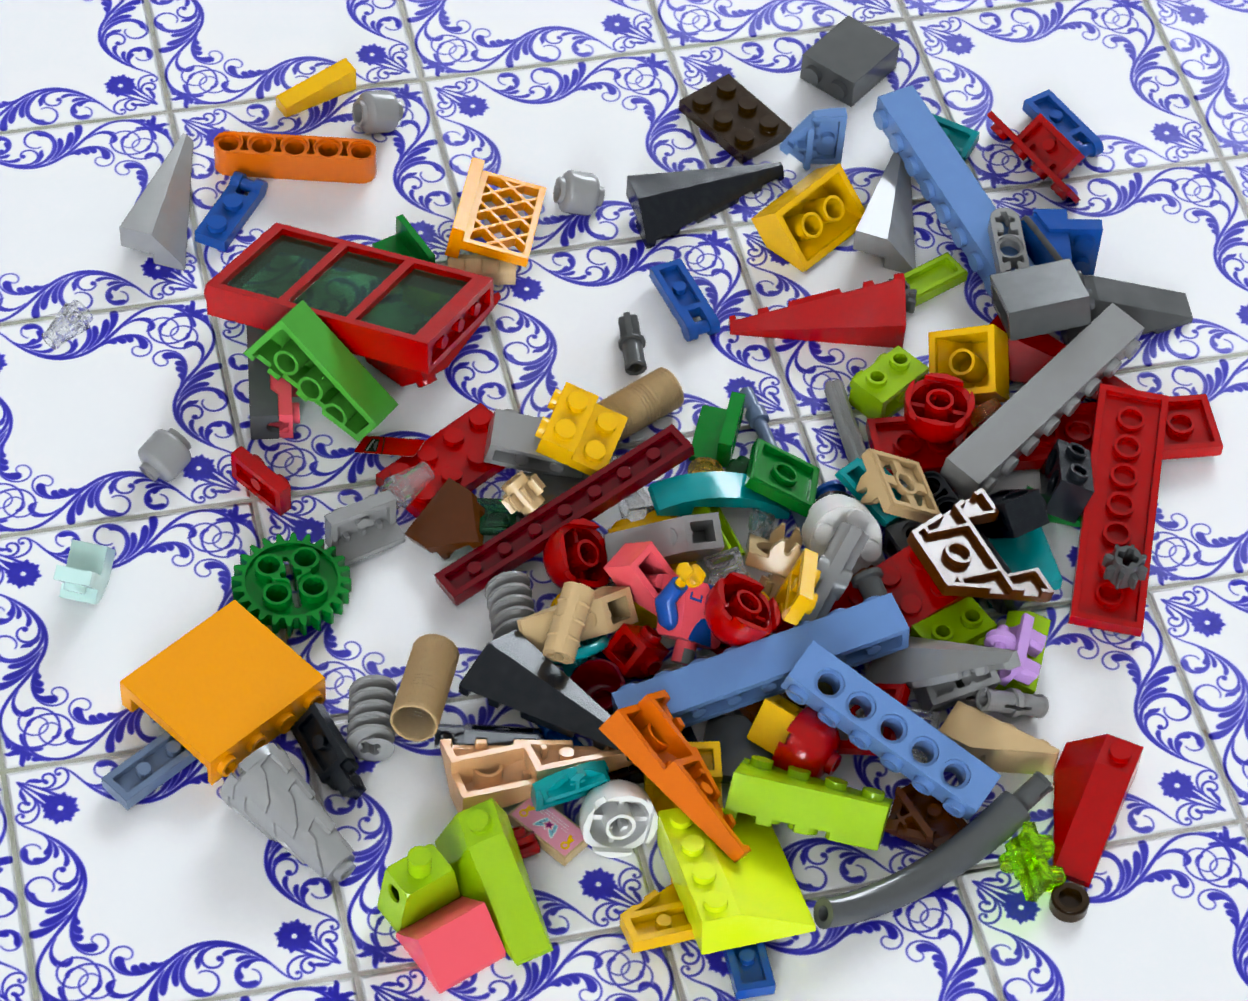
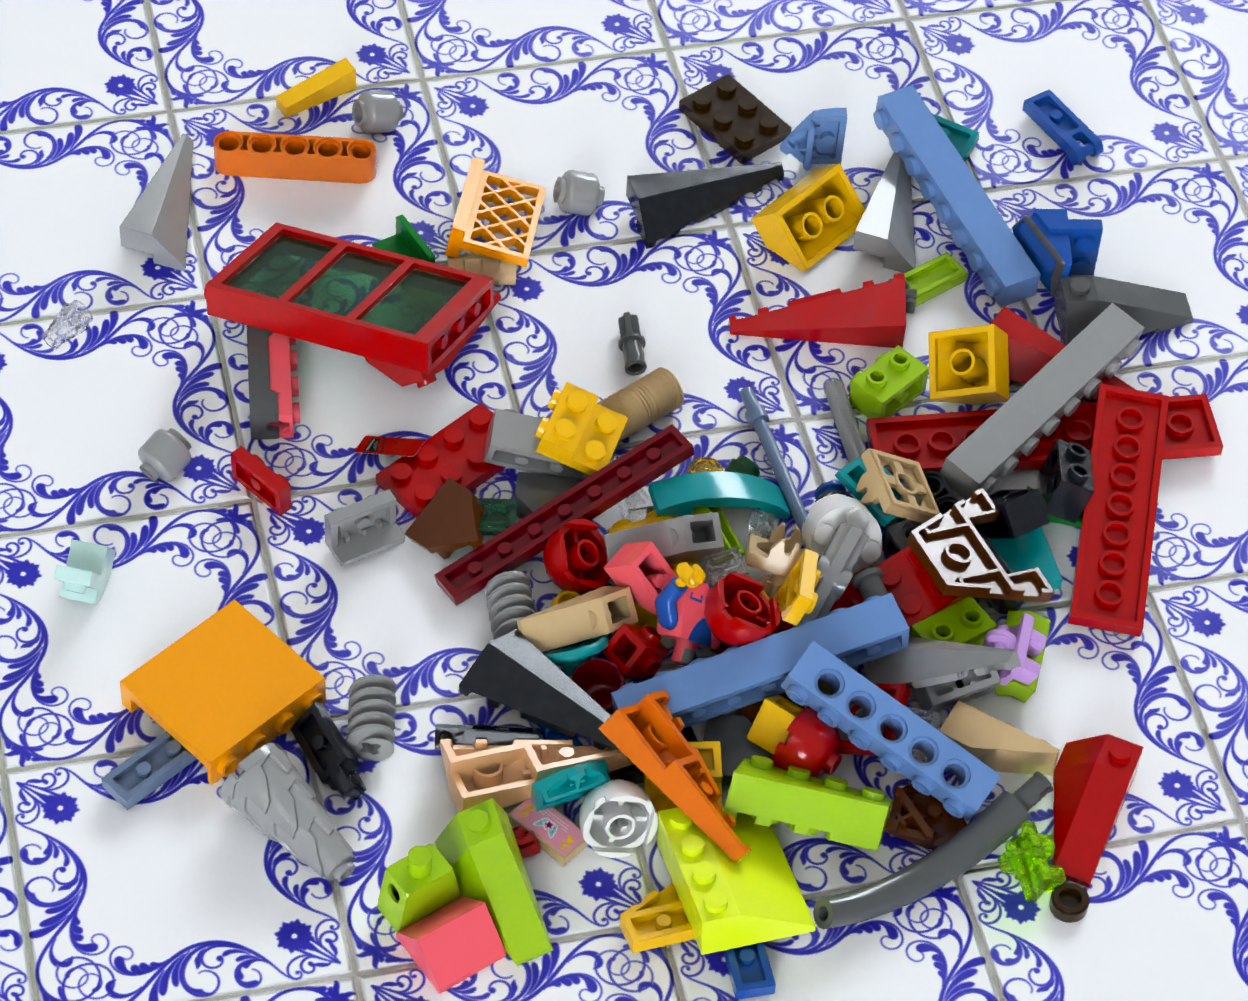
blue plate [194,171,268,252] -> none
green gear [231,533,352,637] -> none
bright green wedge [243,300,399,442] -> none
clear cone [380,461,435,510] -> none
tan piece [389,634,460,742] -> none
tan gear [501,471,546,516] -> none
tan axle [542,582,595,664] -> none
blue plate [649,258,720,342] -> none
green panel [689,391,746,468] -> none
green plate [745,438,820,518] -> none
dark grey brick [800,15,900,107] -> none
red cylinder [904,373,975,444] -> none
clear orange tile [971,398,1002,428] -> none
light grey pin [976,687,1049,718] -> none
red bracket [987,111,1085,204] -> none
light grey beam [988,208,1030,274] -> none
brick [990,258,1095,341] -> none
dark grey gear [1102,544,1148,590] -> none

